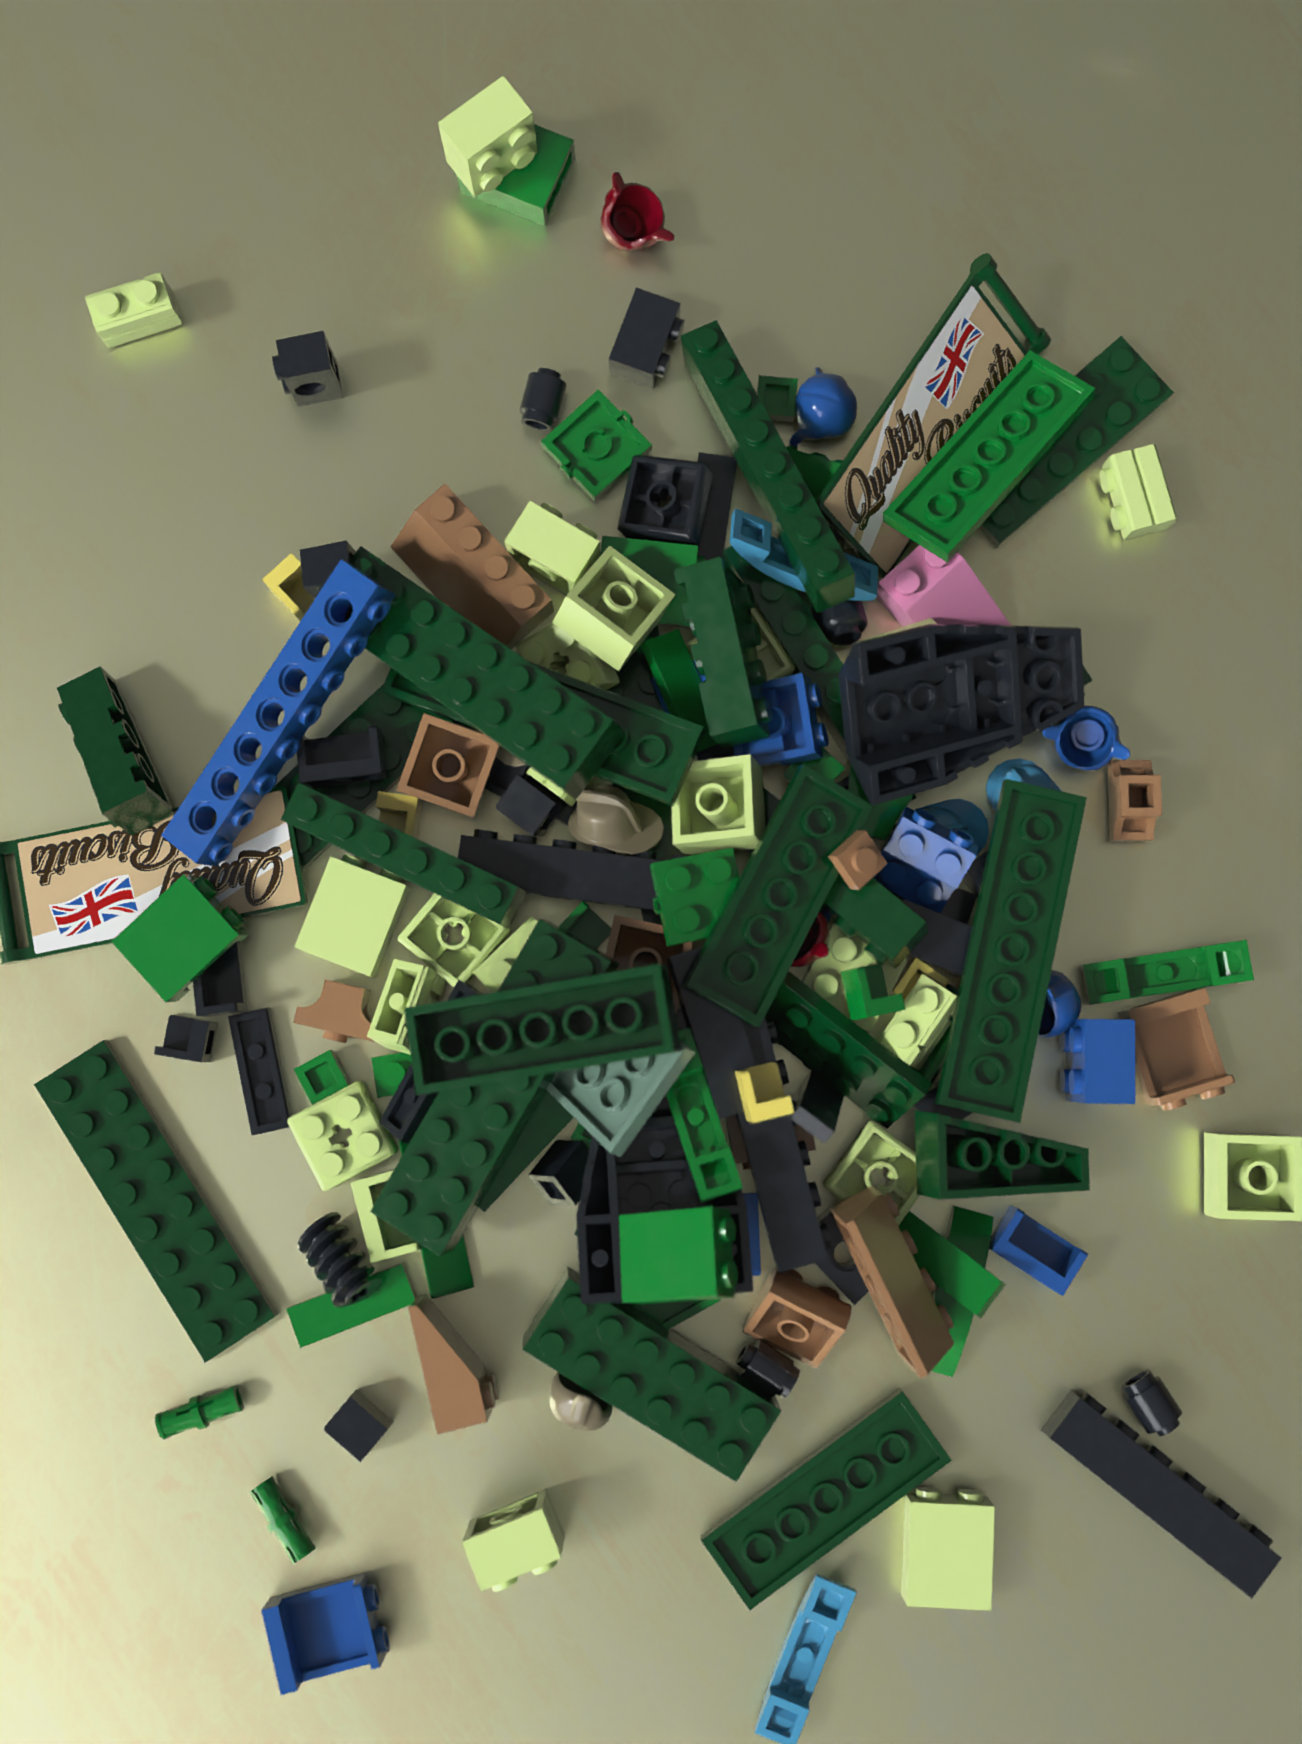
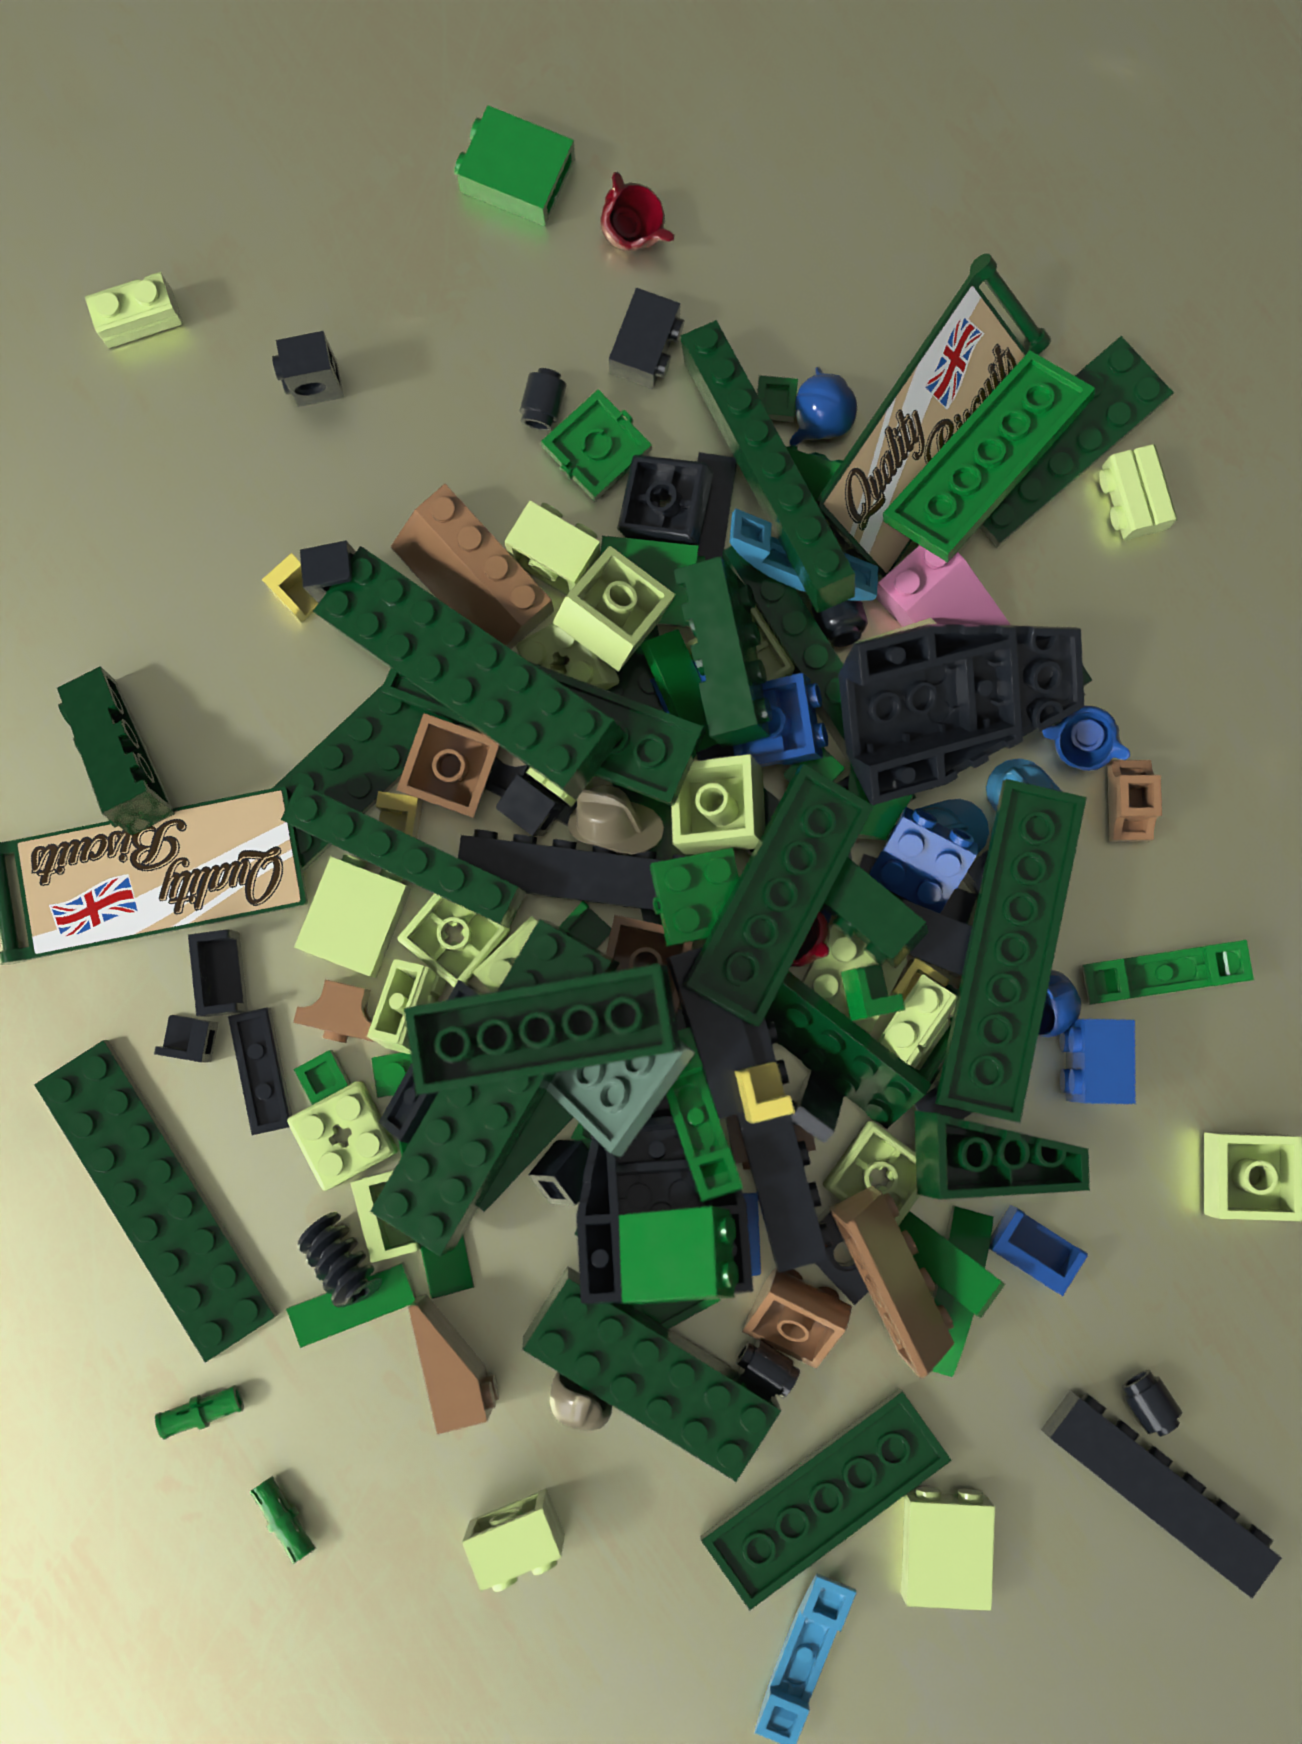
green panel [111,874,249,1003] -> none
blue brick [161,559,396,867] -> none
blue panel [261,1572,390,1695] -> none
black panel [297,725,387,788] -> none
black panel [324,1389,393,1462] -> none
yellowish green brick [438,75,538,198] -> none
medium nougat plate [828,830,888,890] -> none
medium nougat panel [1118,988,1235,1111] -> none

